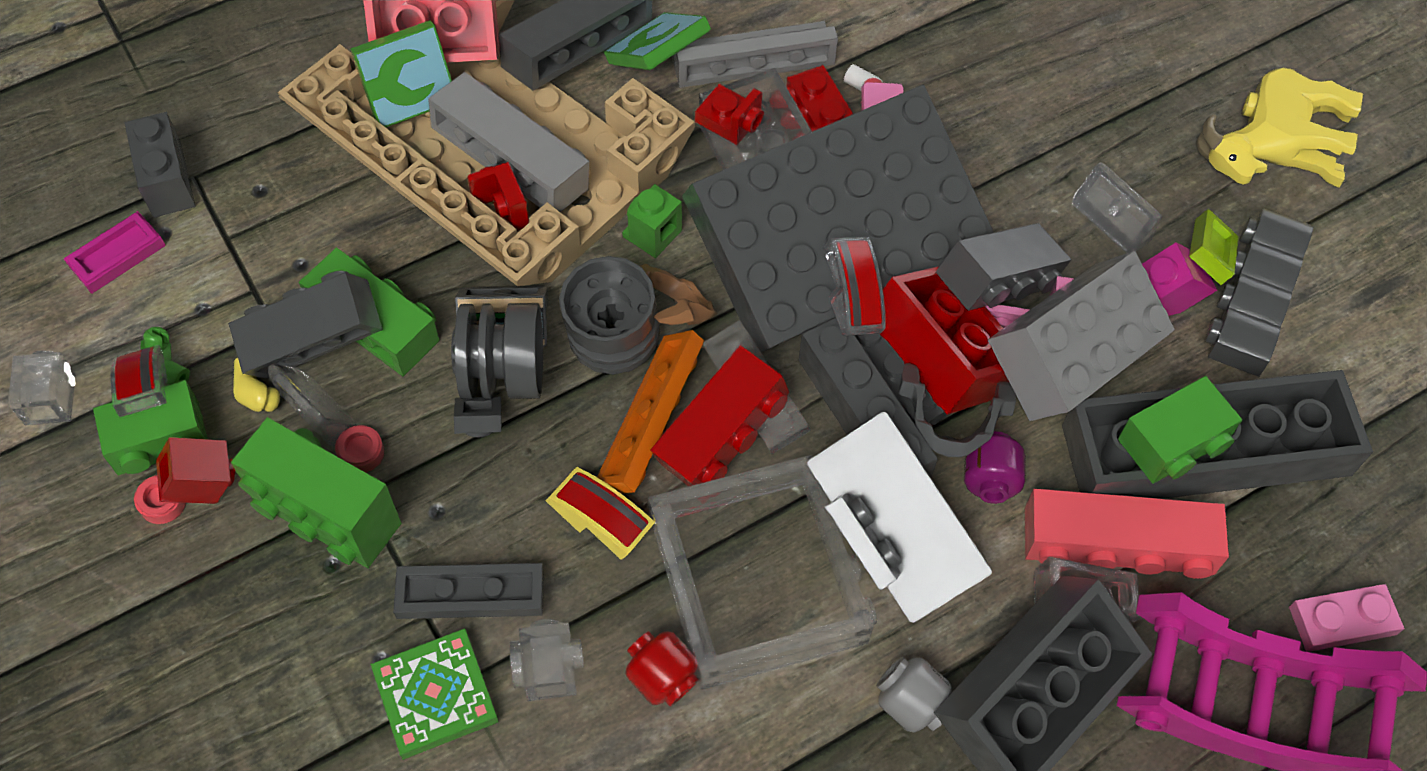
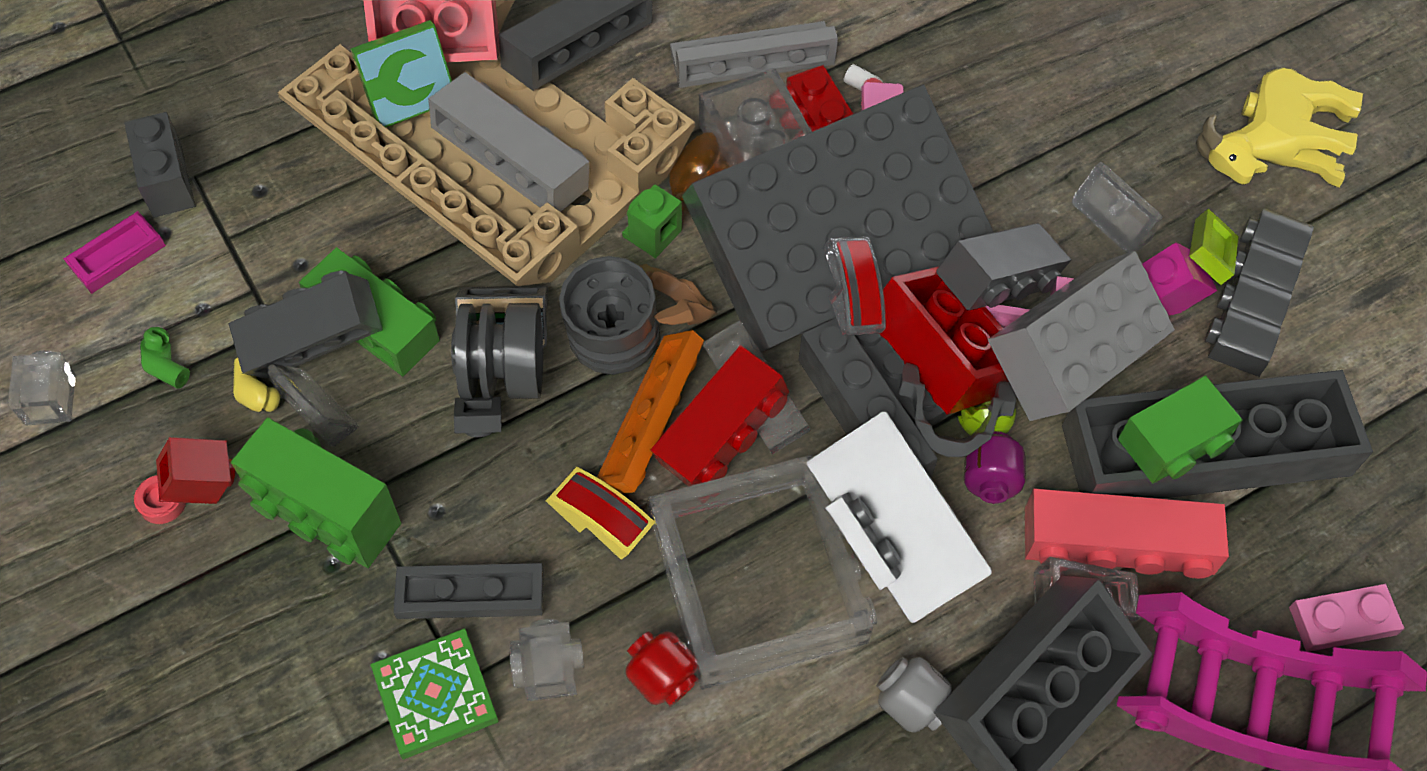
bright green brick [93,380,208,475] -> none
slope [110,344,168,417] -> none
coral tile [335,425,384,473] -> none
red bracket [467,162,529,231] -> none
bright green tile [604,12,711,71] -> none
red bracket [695,84,764,145] -> none
none -> clear orange piece [670,132,731,203]
none -> lime plate [958,401,1017,436]

